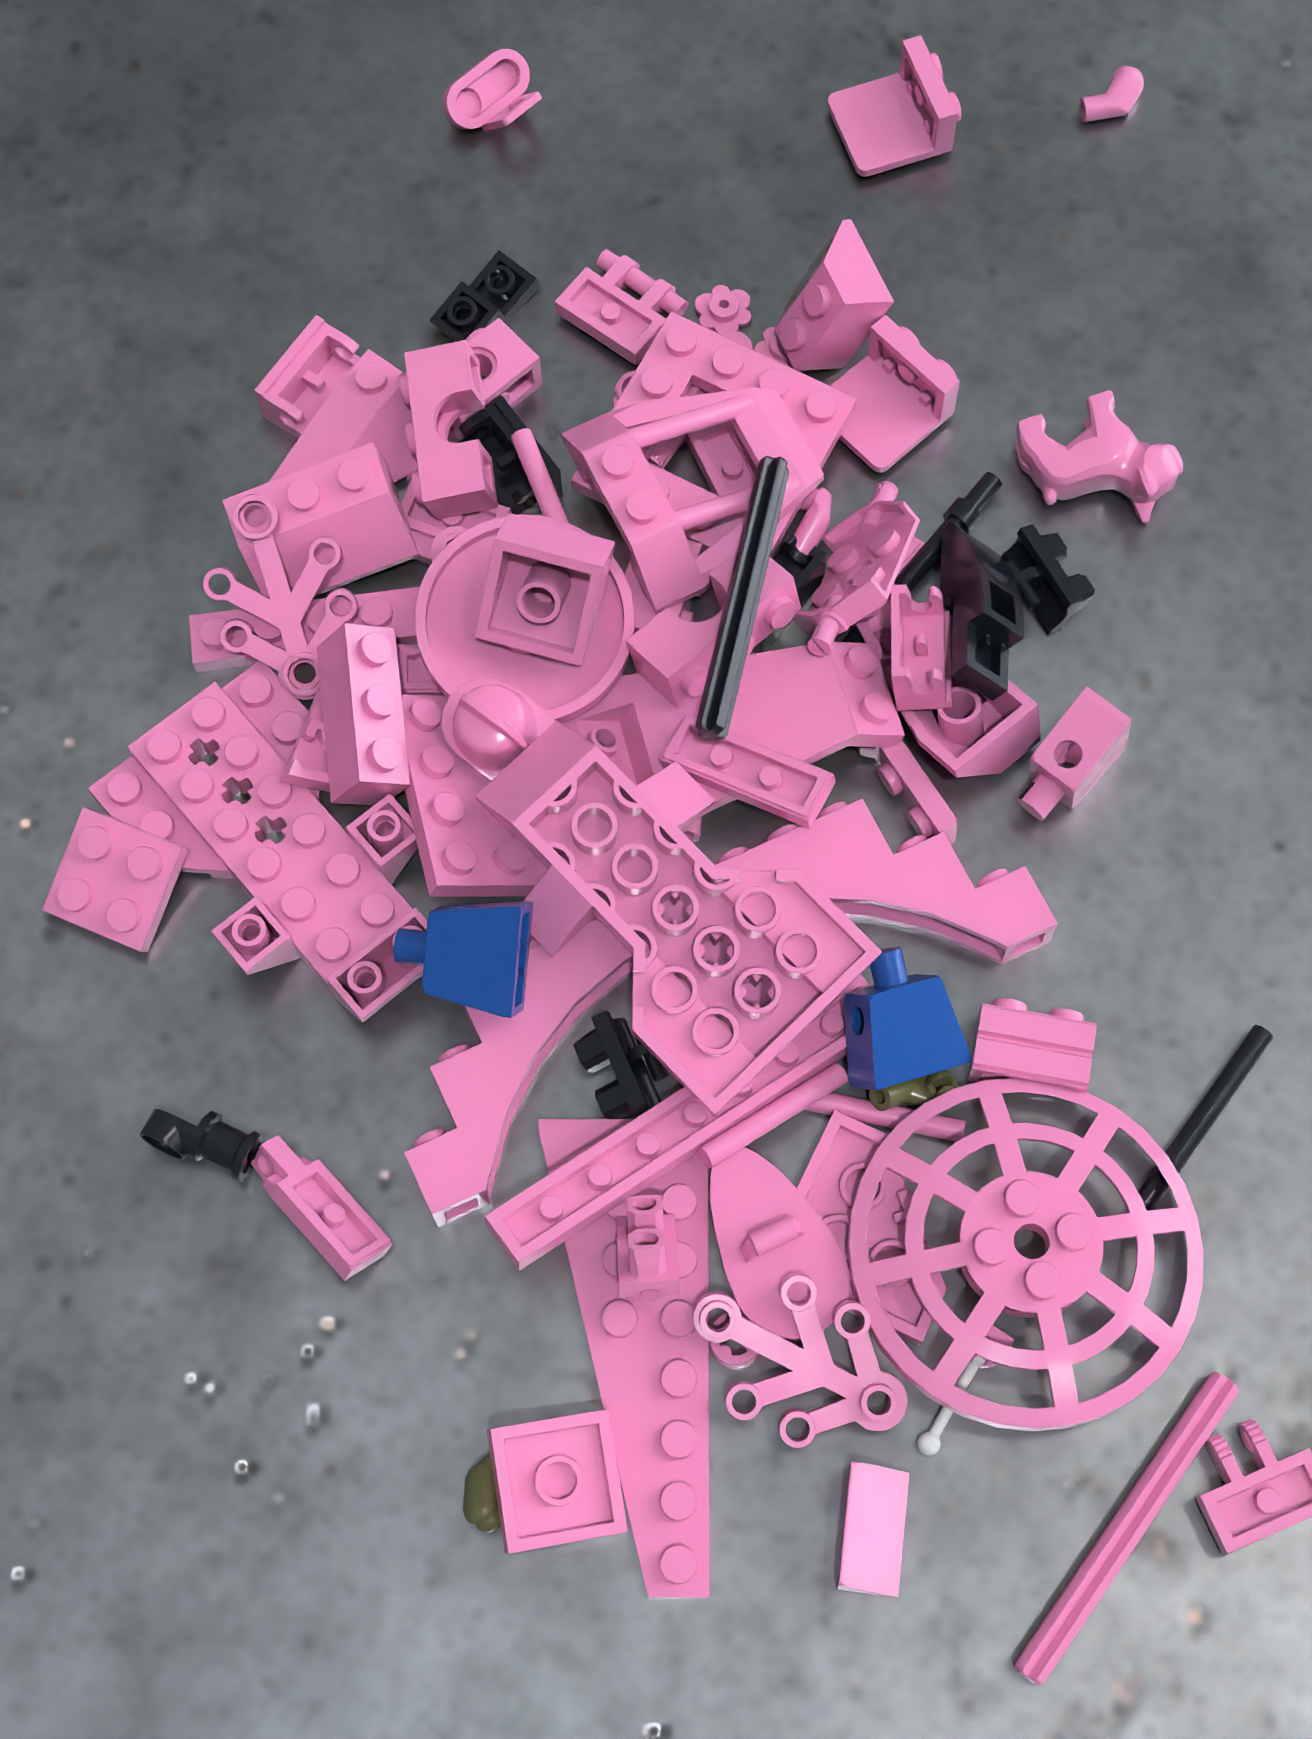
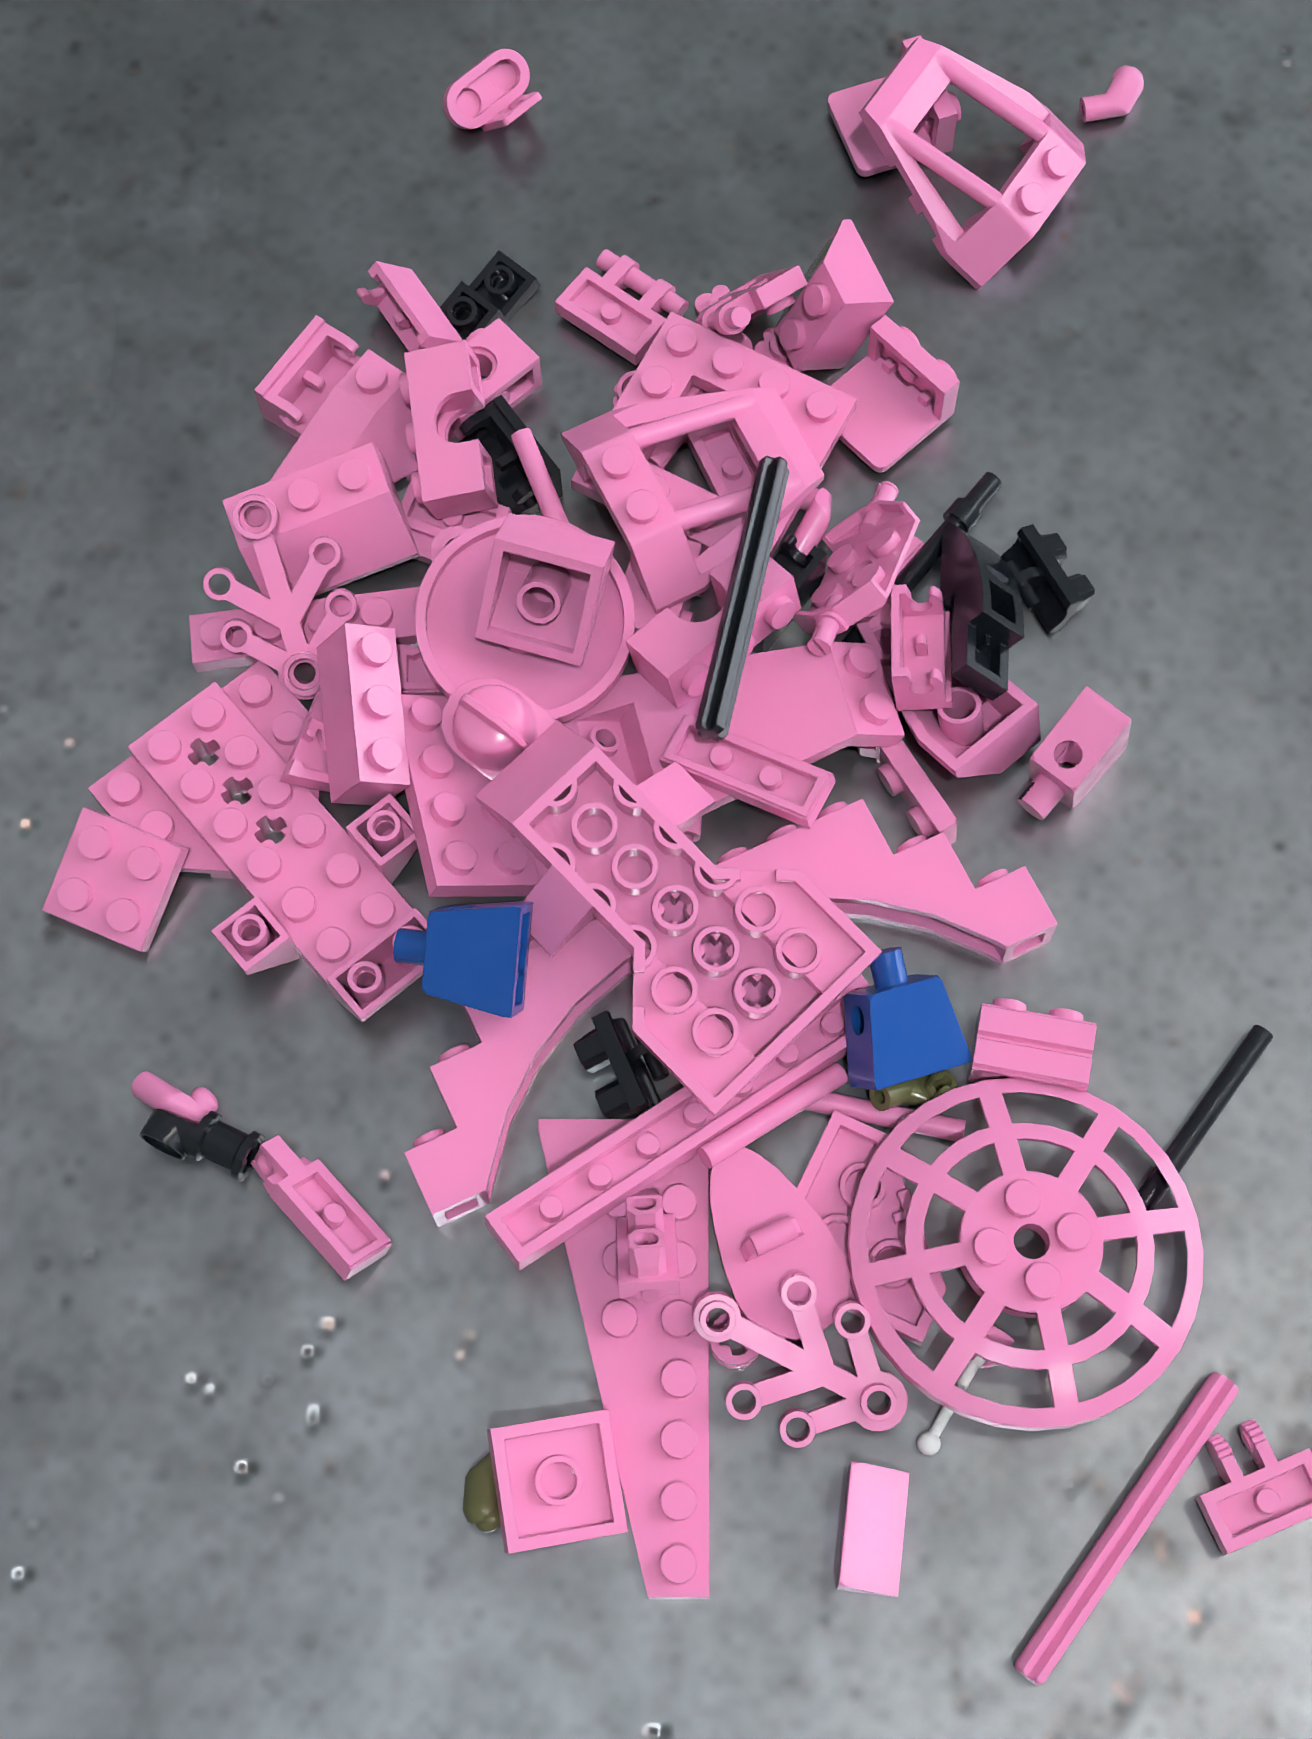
bright pink animal [1015,390,1183,524] -> none
none -> bright pink arm [131,1071,218,1126]
none -> bright pink hinge [356,261,462,361]
none -> bright pink plate [695,265,808,336]
none -> bright pink windscreen [859,37,1086,290]

